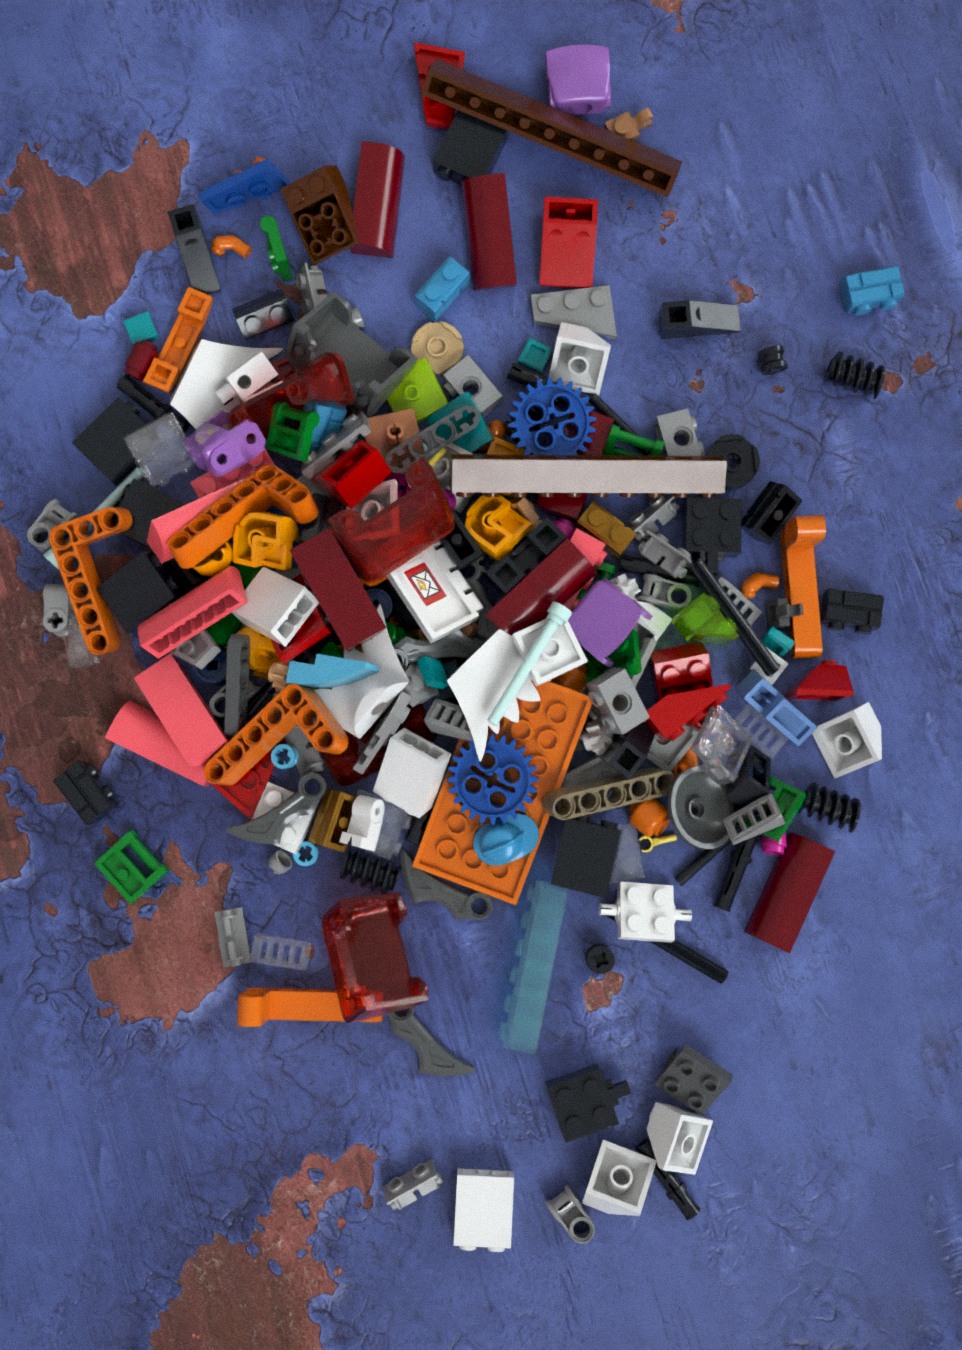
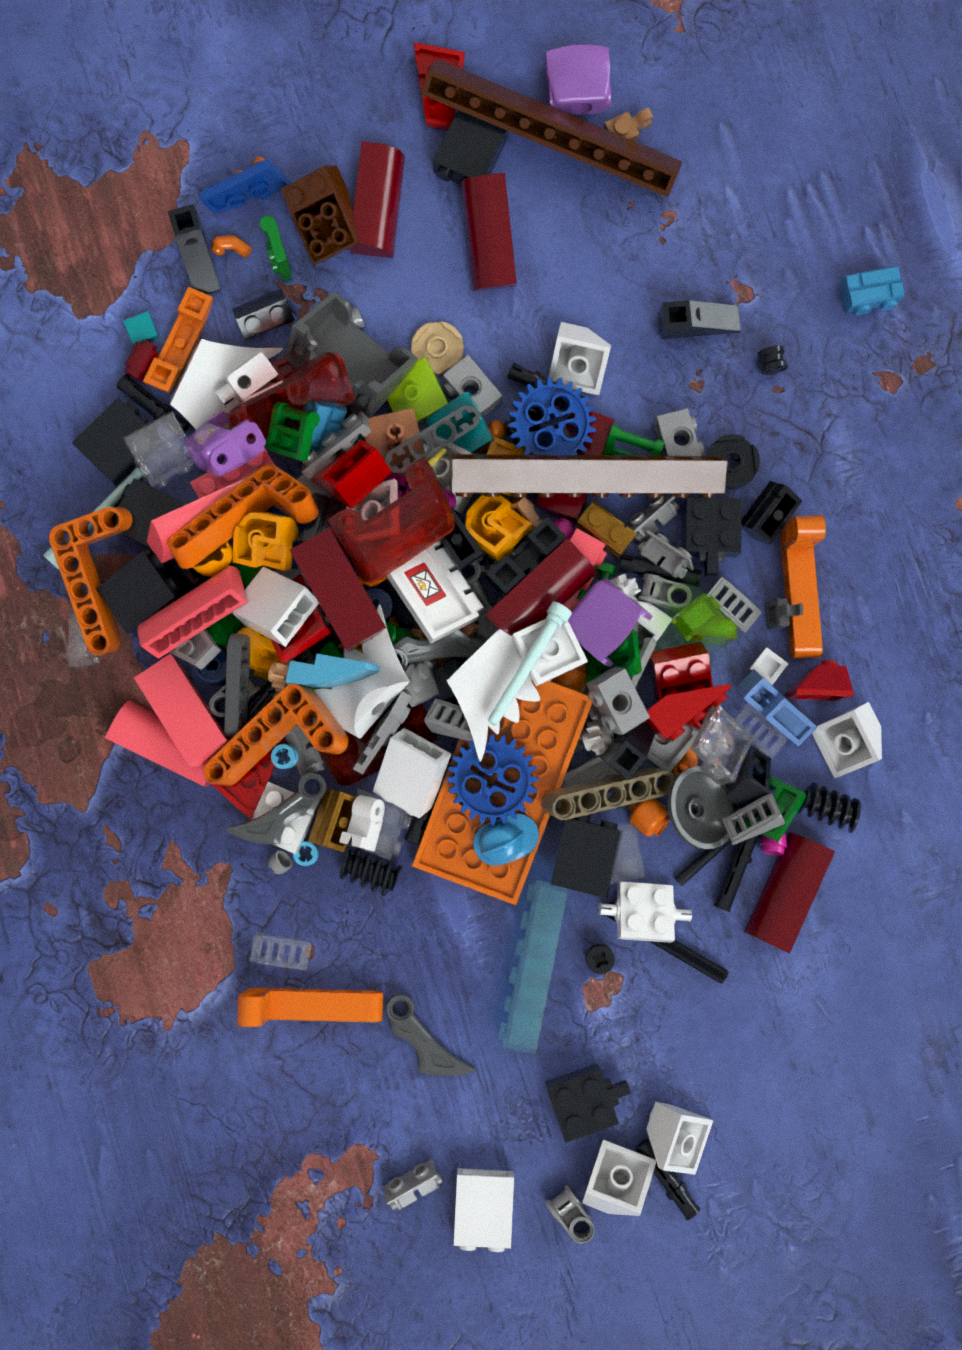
light grey piece [27,499,79,552] -> none
light grey piece [43,584,76,637] -> none
black brick [53,760,118,825] -> none
green plate [94,829,170,905] -> none
light grey hinge [215,907,251,967] -> none
light grey hinge [296,263,327,315] -> none
clear red windscreen [322,892,428,1023] -> none
dark grey piece [400,850,493,920] -> none
dark azure brick [414,256,470,322] -> none
teal tile [417,656,449,689] -> none
teal tile [518,337,553,374] -> none
light grey wing [530,285,617,340] -> none
red slope [539,196,598,288] -> none
black bar [588,394,651,455] -> none
light yellow hand [638,834,677,852] -> none
dark grey plate [654,1044,733,1116] -> none
black axle [689,559,780,676] -> none
orange arm [741,572,779,599] -> none
teal tile [761,626,795,658] -> none
black brick [820,588,884,634] -> none
black piece [823,351,885,399] -> none

